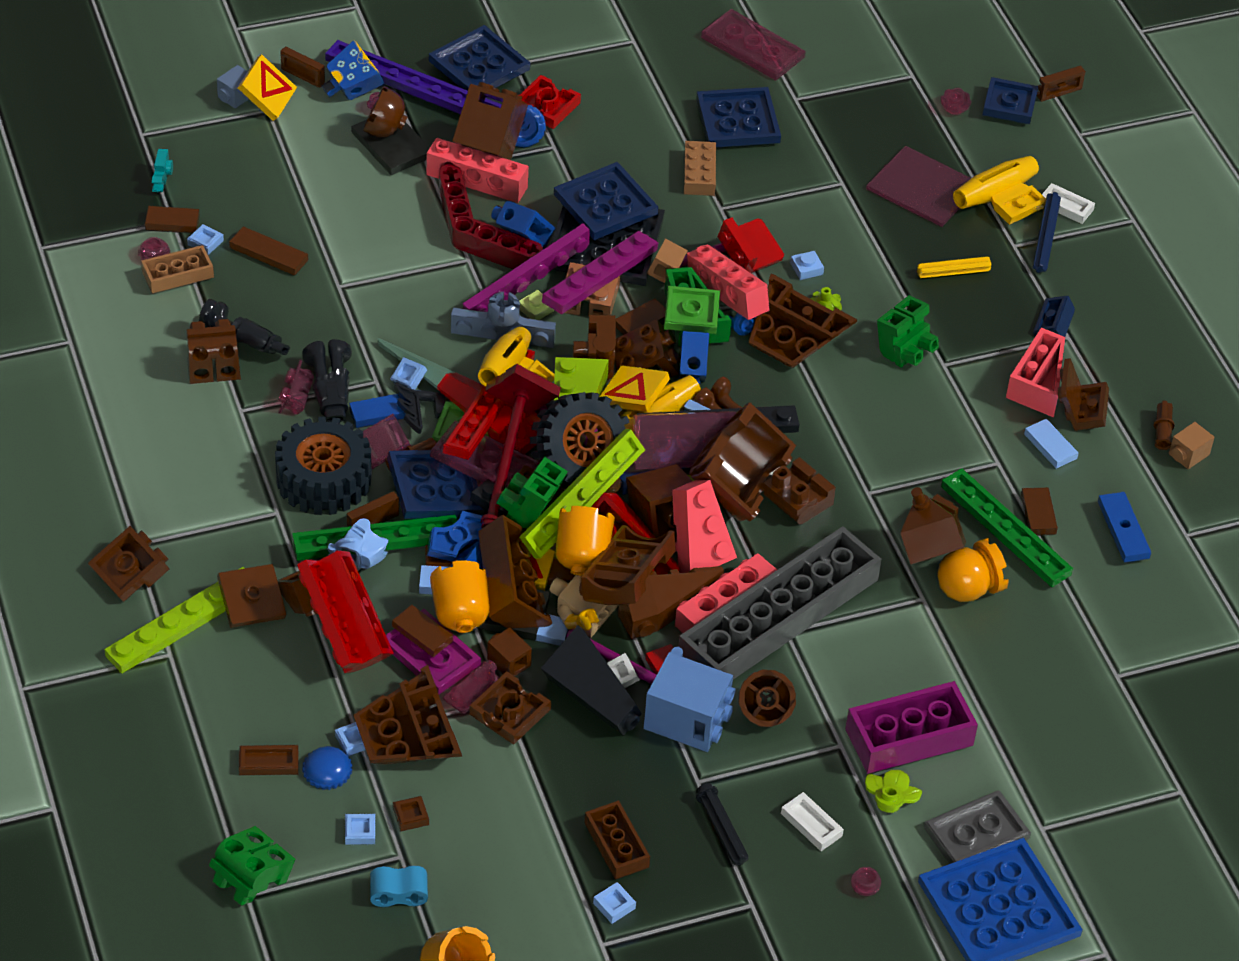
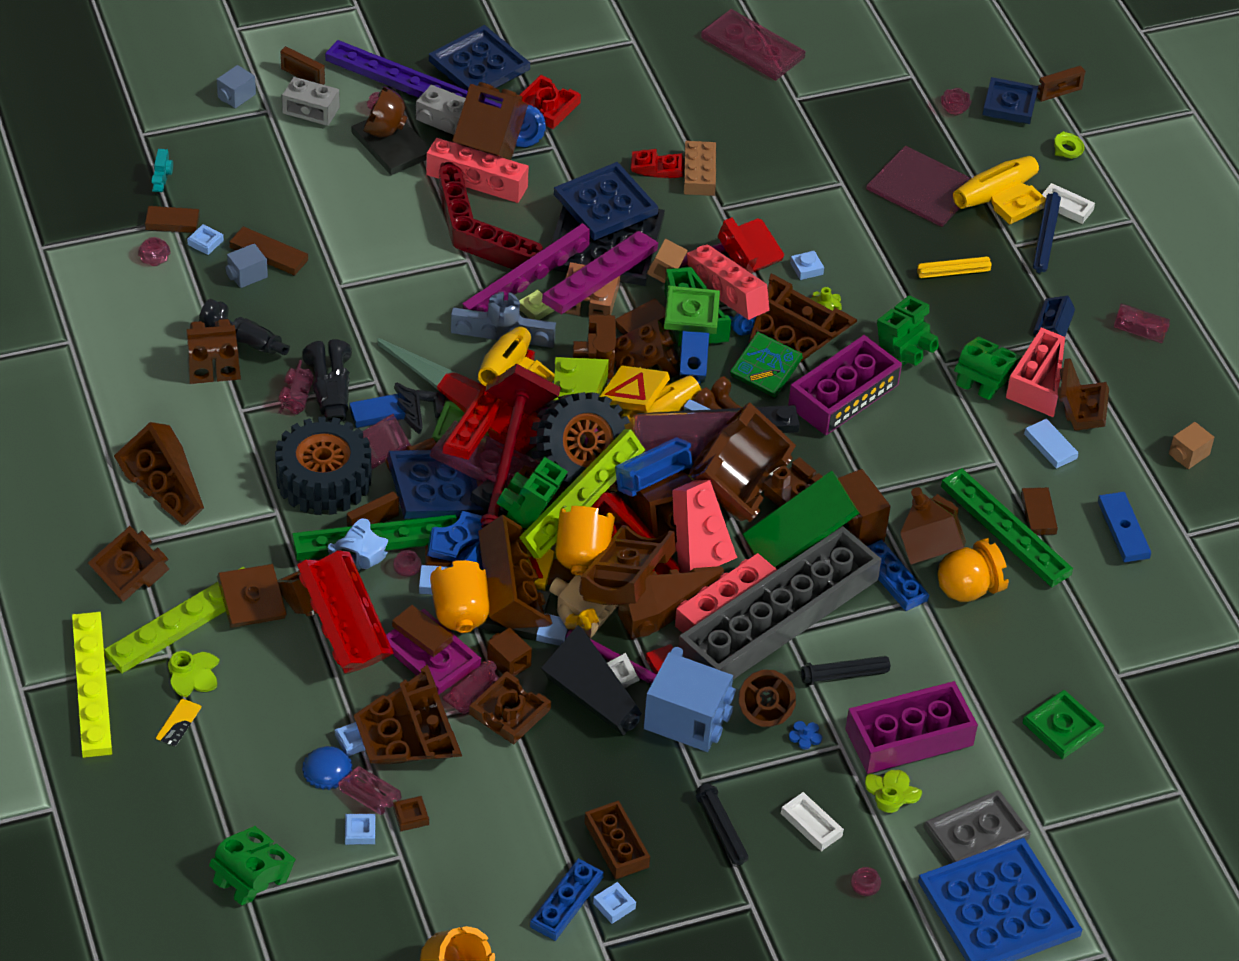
medium nougat piece [141,245,214,293] -> none
yellow tile [237,54,297,121] -> none
reddish brown tile [239,745,299,775] -> none
blue torso [321,40,384,100] -> none
dark azure axle [370,866,428,907] -> none
light blue tile [390,357,427,390] -> none
blue torso [491,201,555,249] -> none
dark blue plate [696,87,781,147] -> none
reddish brown axle [1153,400,1175,450] -> none
none -> neon yellow plate [72,612,112,758]
none -> reddish brown wedge [114,422,204,525]
none -> yellow sticker [156,699,202,746]
none -> lime plate [168,651,220,697]
none -> sand blue brick [225,243,268,288]
none -> light grey brick [282,77,340,126]
none -> clear pink tile [338,766,402,815]
none -> clear pink plate [393,550,421,576]
none -> light grey brick [416,85,466,135]
none -> blue tile [530,858,604,941]
none -> blue container [615,437,693,497]
none -> red slope [631,149,684,178]
none -> green tile [730,332,803,398]
none -> green tile [743,471,859,570]
none -> magenta brick [788,335,902,436]
none -> blue plant [789,721,822,750]
none -> black axle [801,656,891,685]
none -> reddish brown brick [838,469,891,546]
none -> blue tile [867,540,929,611]
none -> green hips [954,336,1023,400]
none -> green tile [1022,690,1105,760]
none -> lime piece [1054,131,1085,159]
none -> clear pink hinge [1114,303,1170,343]

